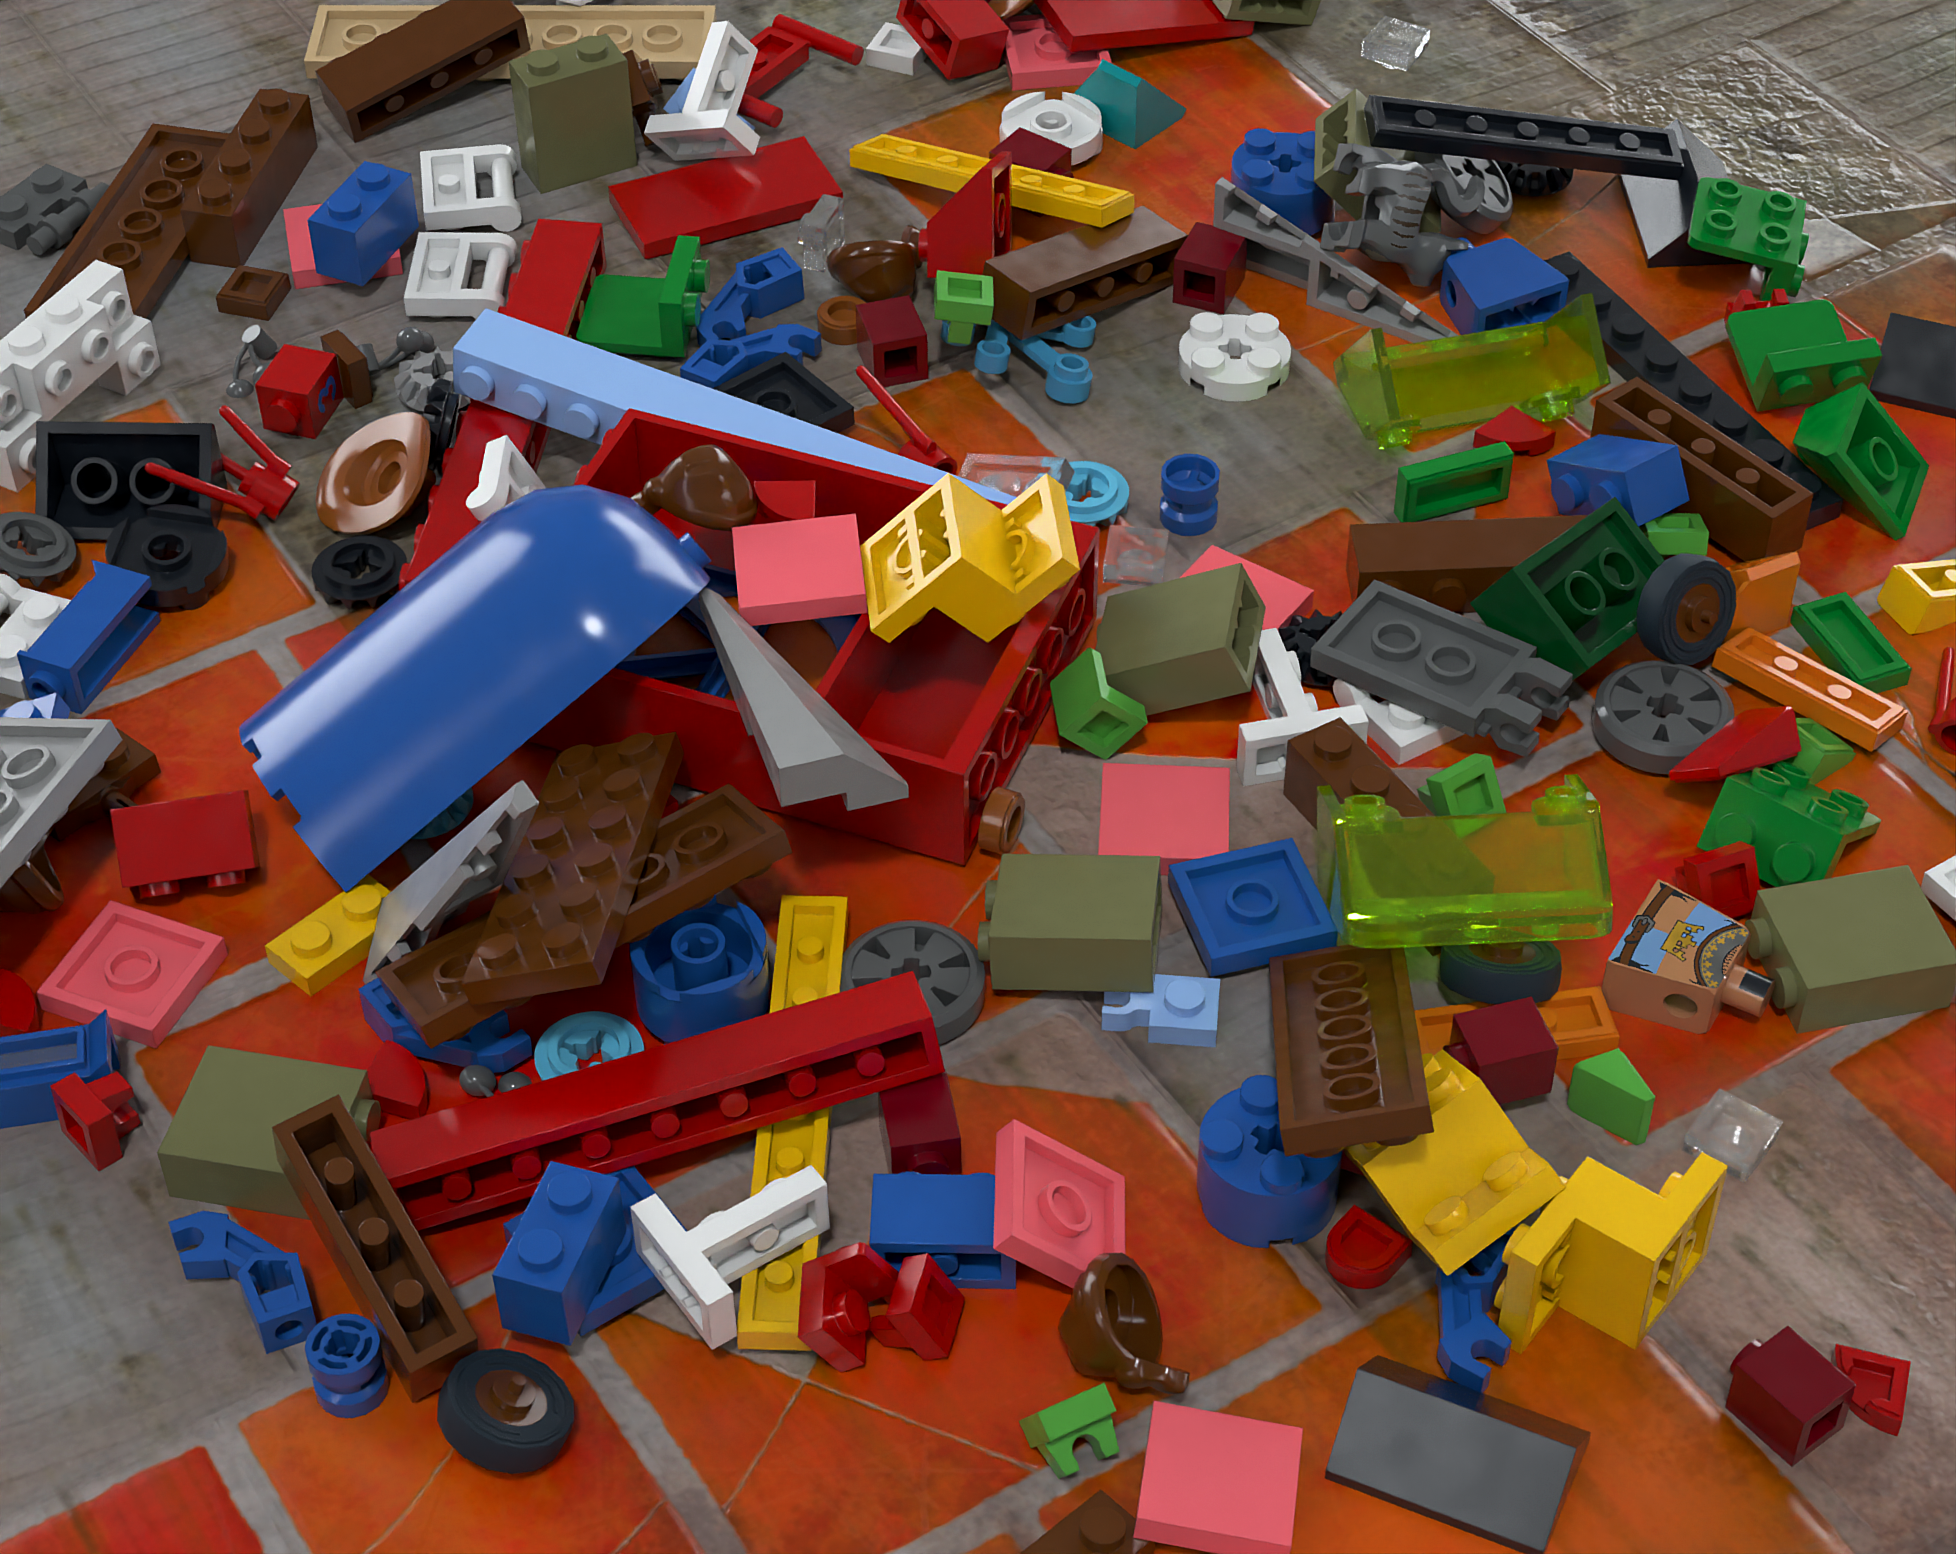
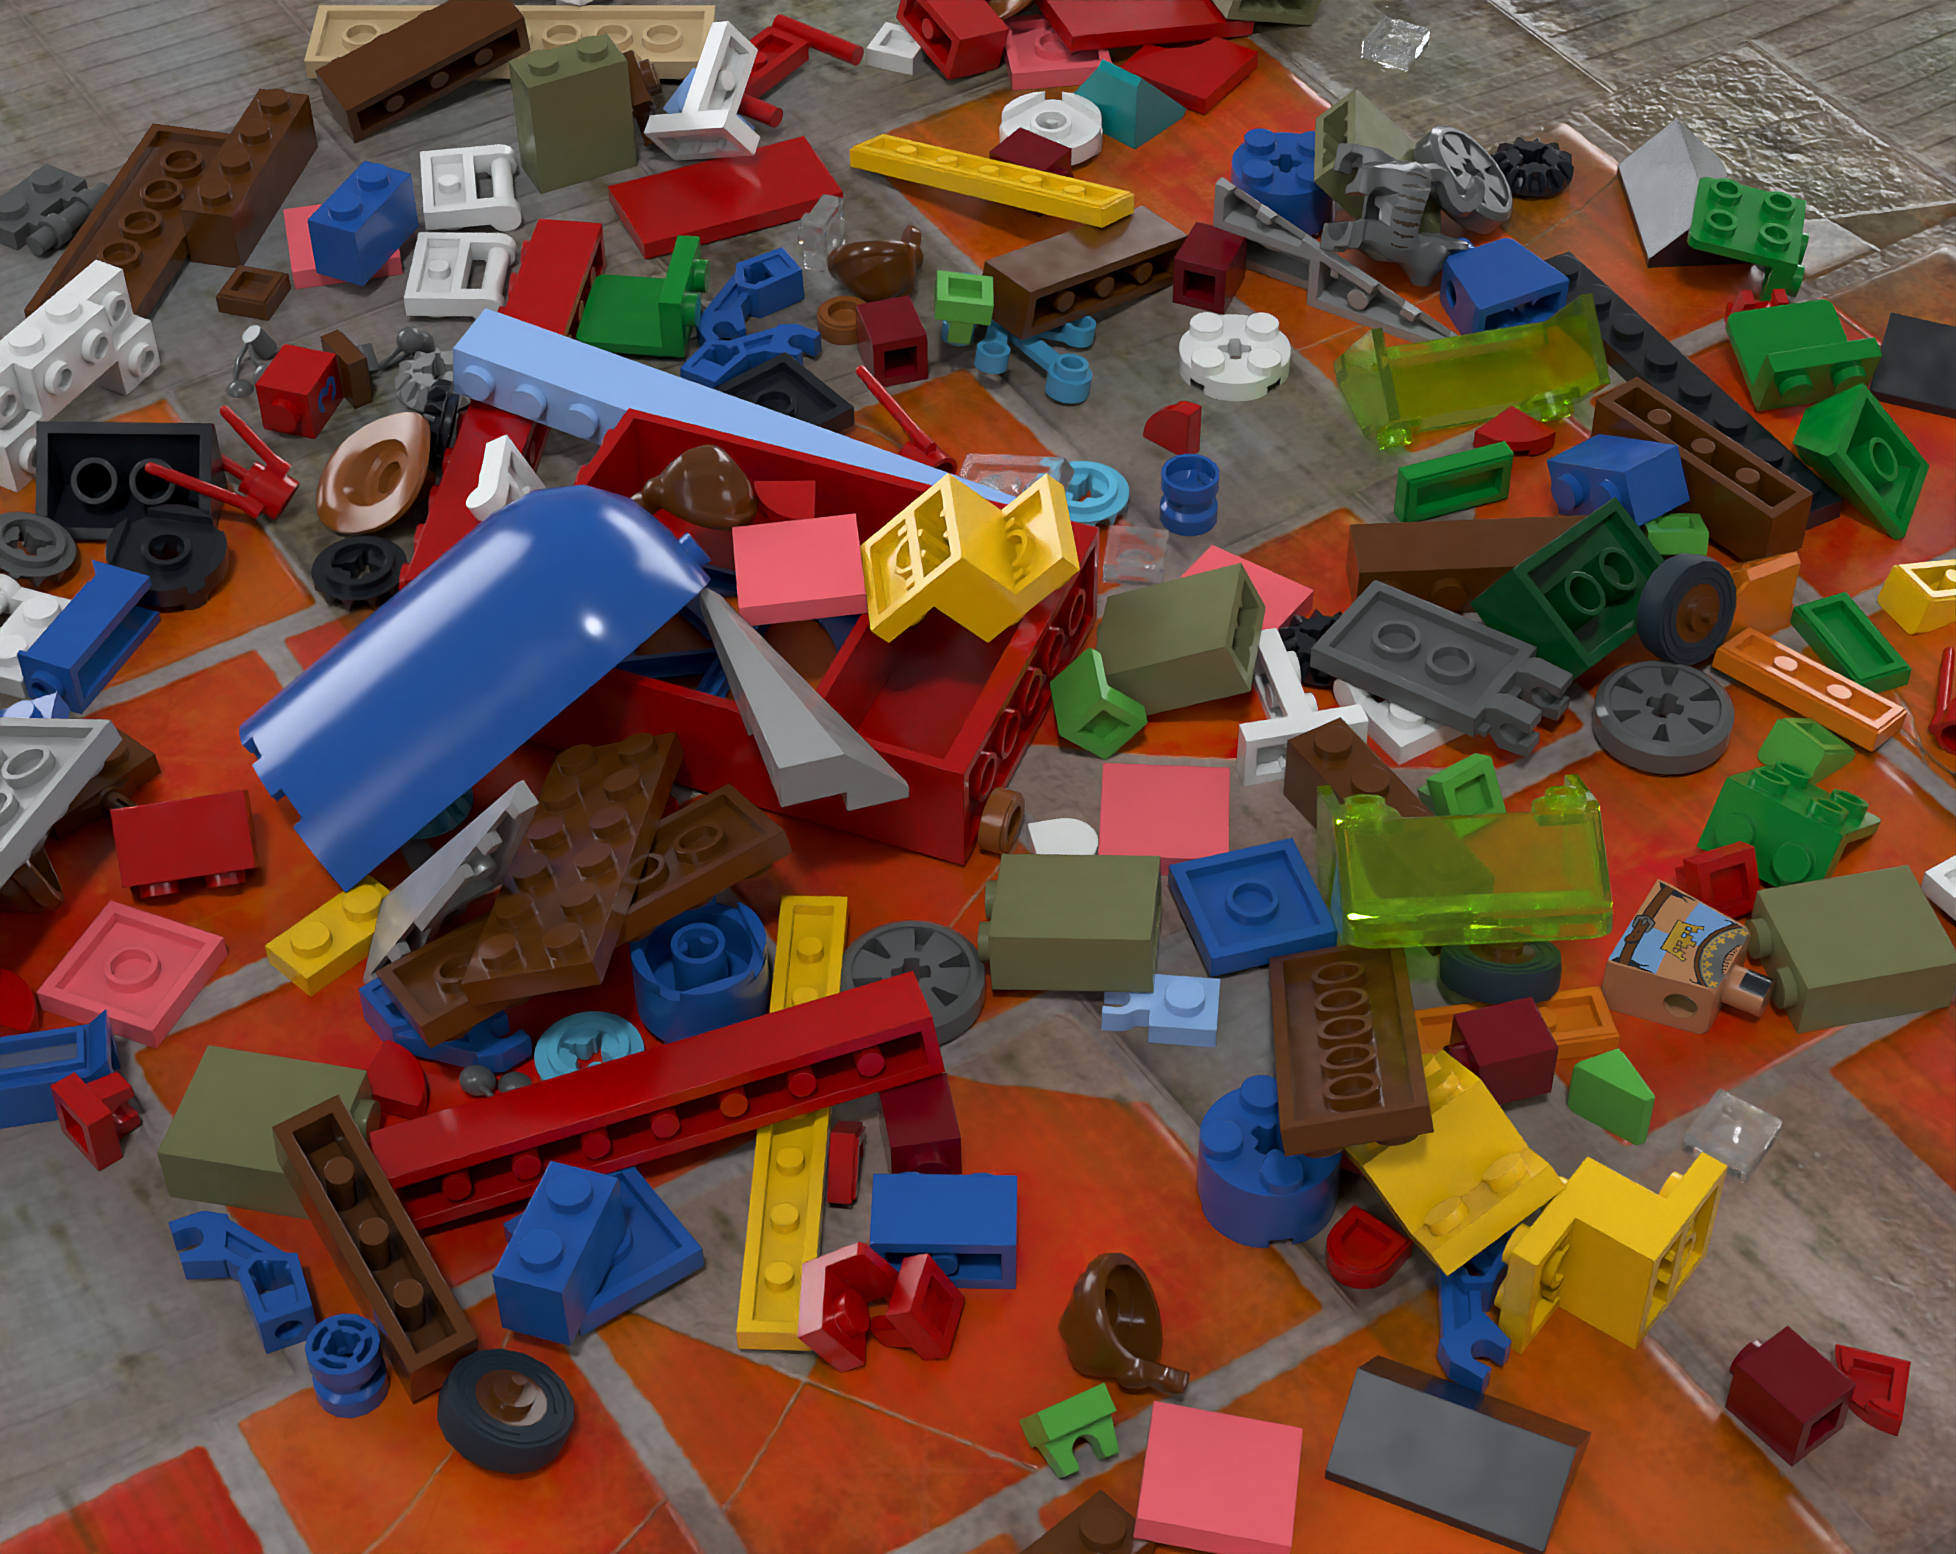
white bracket [630,1165,830,1350] -> none
red slope [918,152,1012,278] -> none
coral tile [993,1119,1125,1288] -> none
black tile [1364,95,1684,181] -> none
red slope [1669,706,1801,783] -> none
none -> red tile [827,1120,866,1204]
none -> white tile [1027,818,1098,855]
none -> red tile [1120,36,1259,115]
none -> red tile [1143,401,1202,455]

